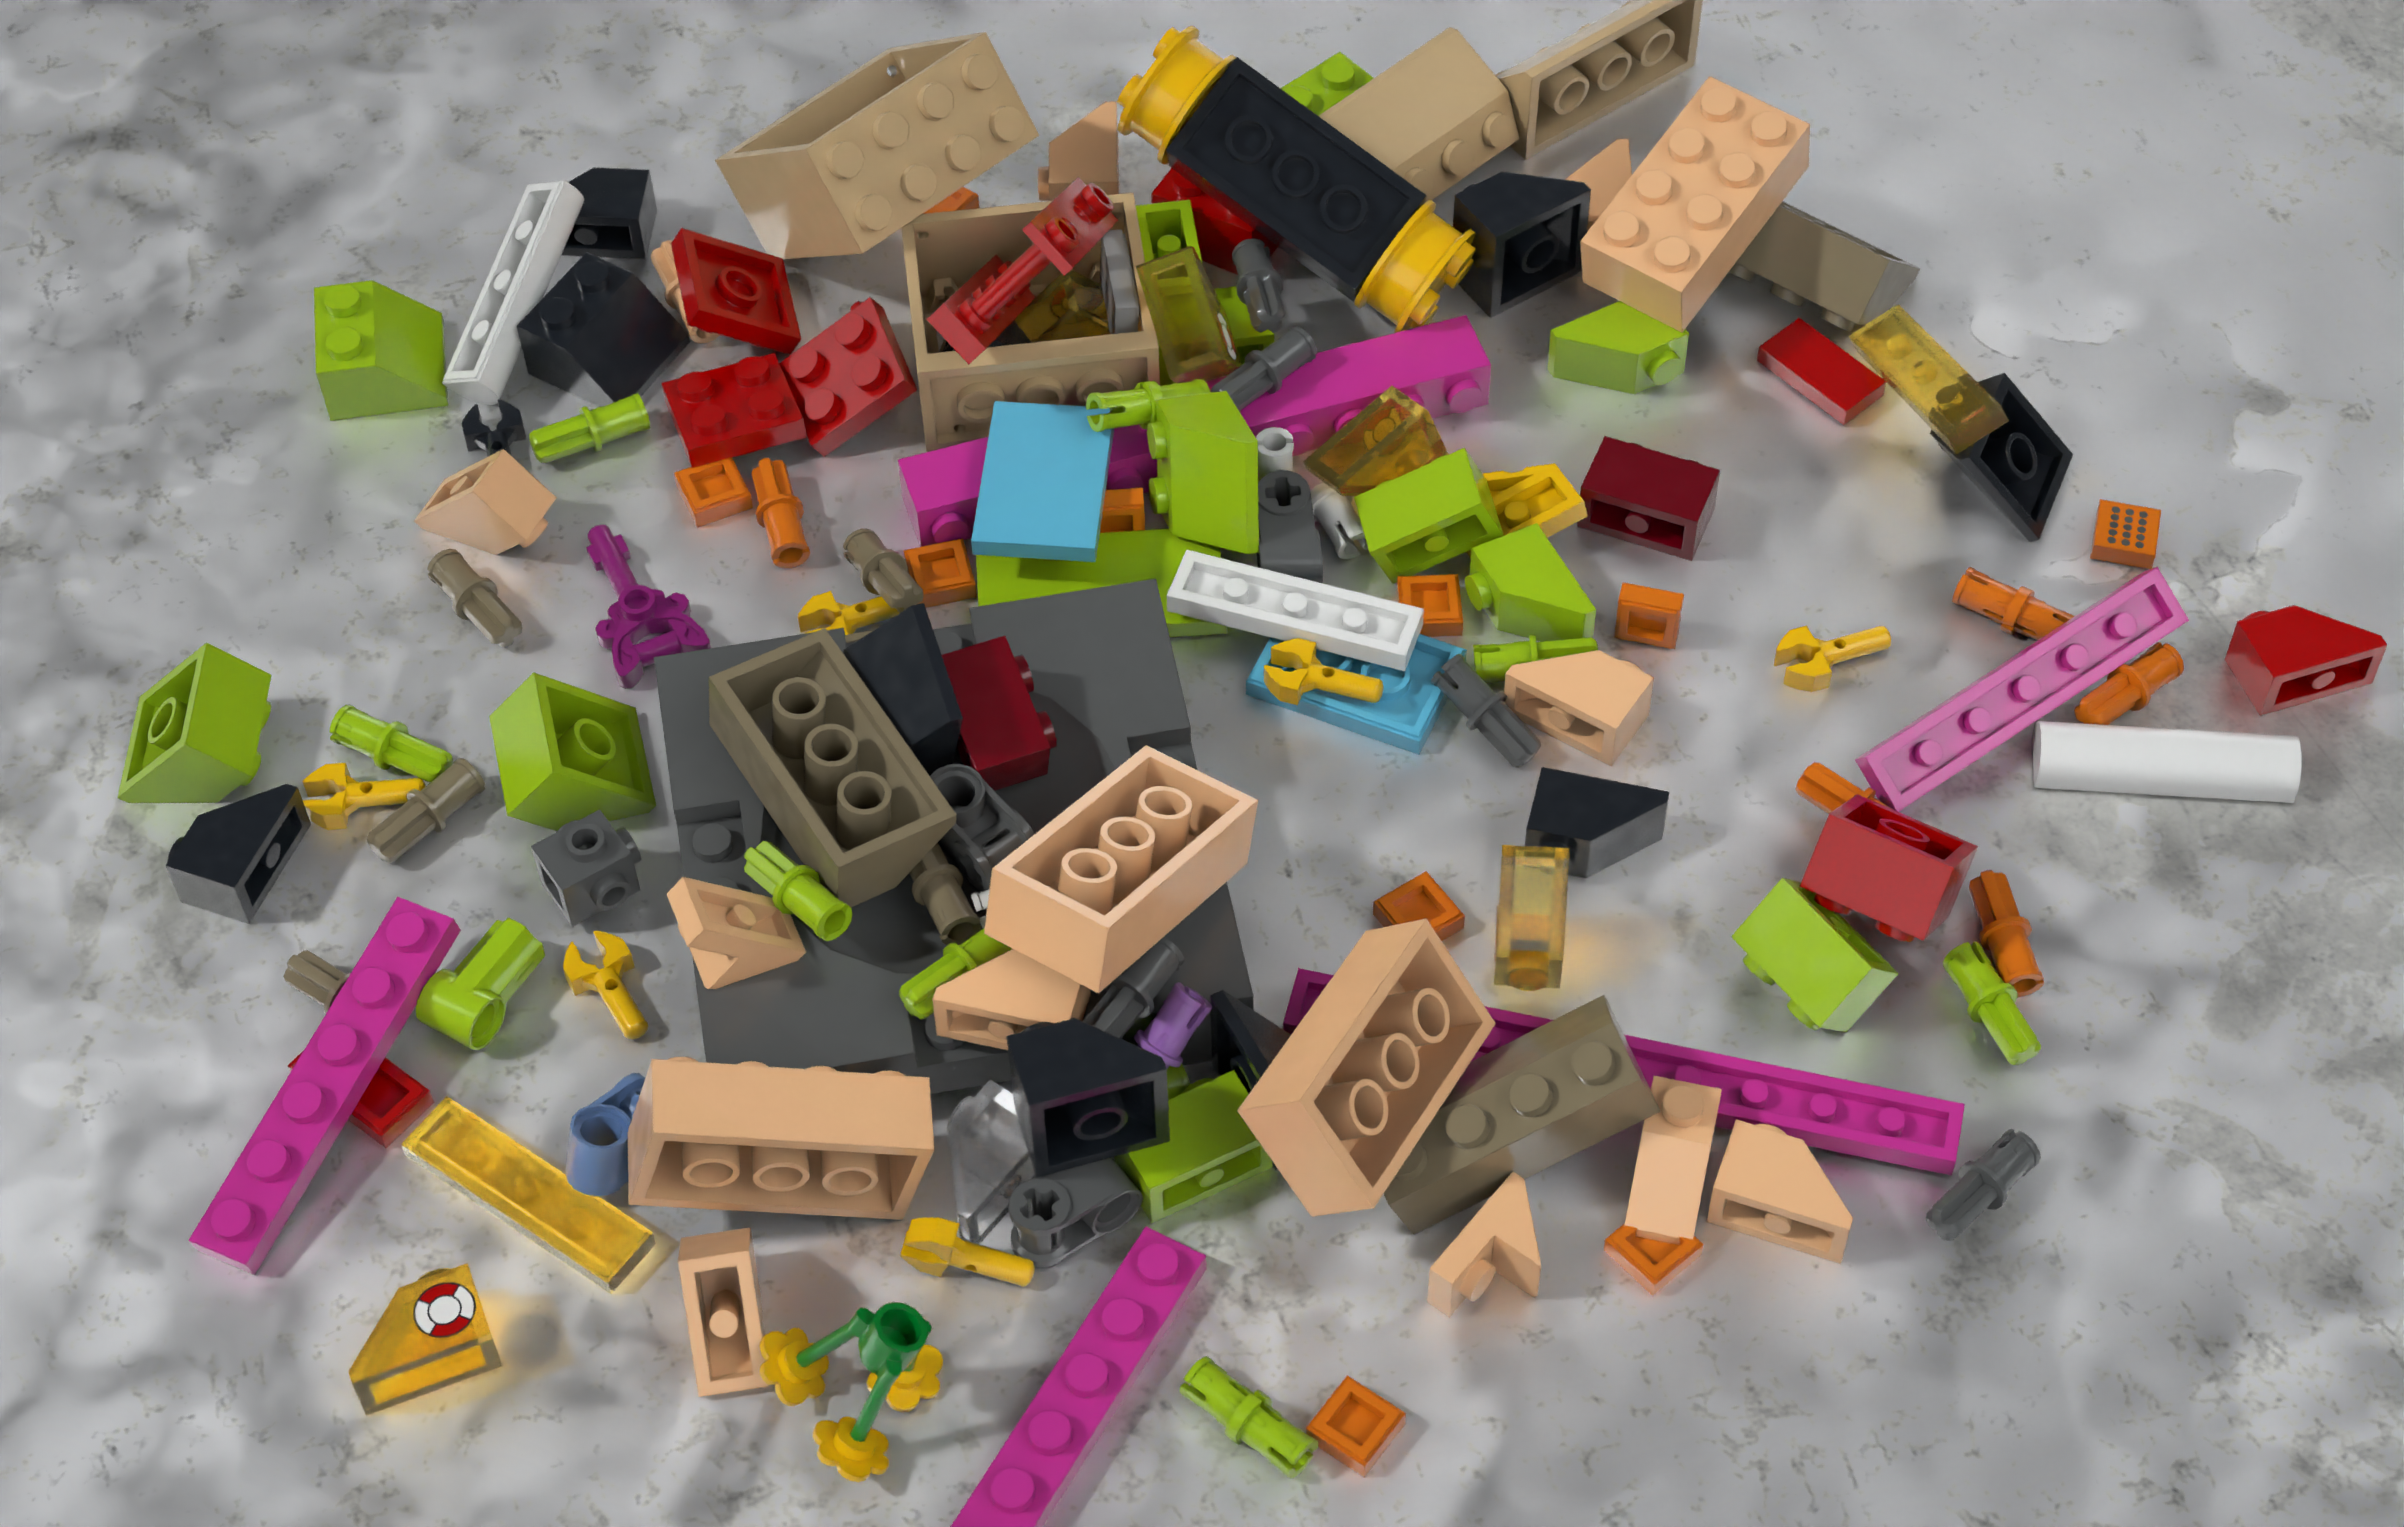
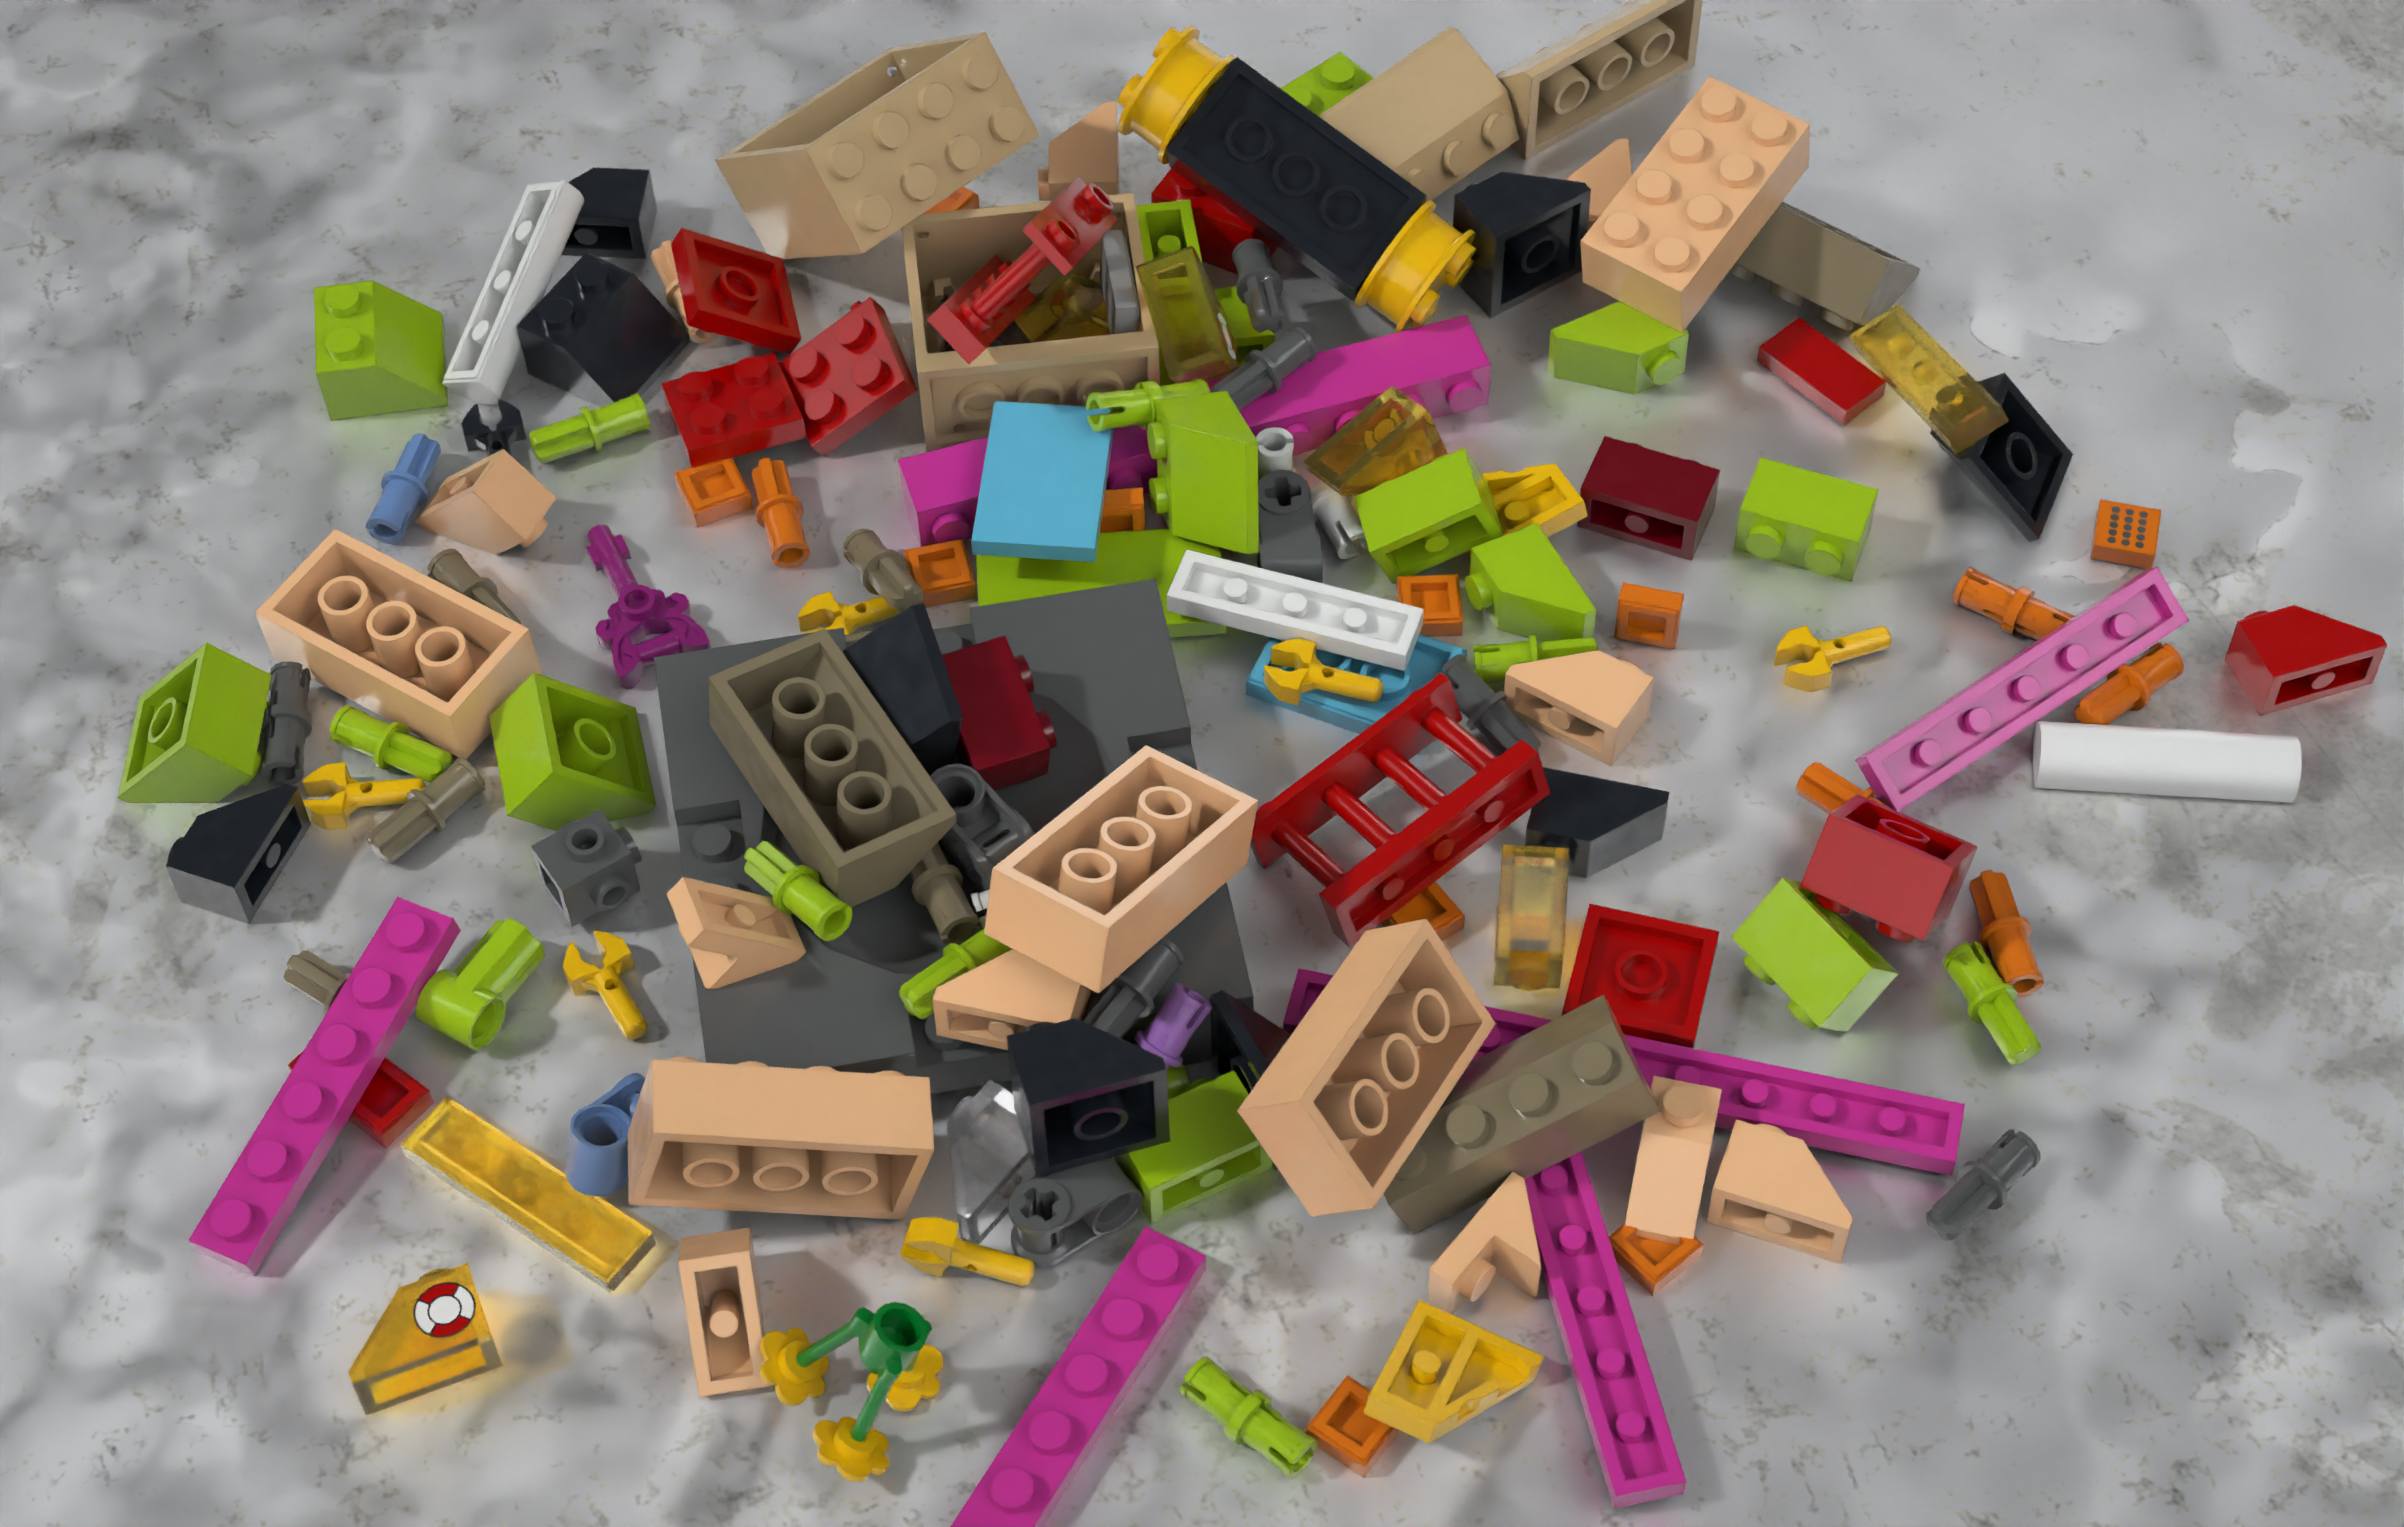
none -> light nougat brick [255,529,543,760]
none -> dark grey pin [261,661,313,786]
none -> medium blue axle [365,433,441,545]
none -> red fence [1250,673,1550,948]
none -> yellow wing [1363,1300,1544,1444]
none -> dark pink plate [1525,1152,1686,1509]
none -> red plate [1562,903,1720,1049]
none -> lime brick [1734,457,1879,582]

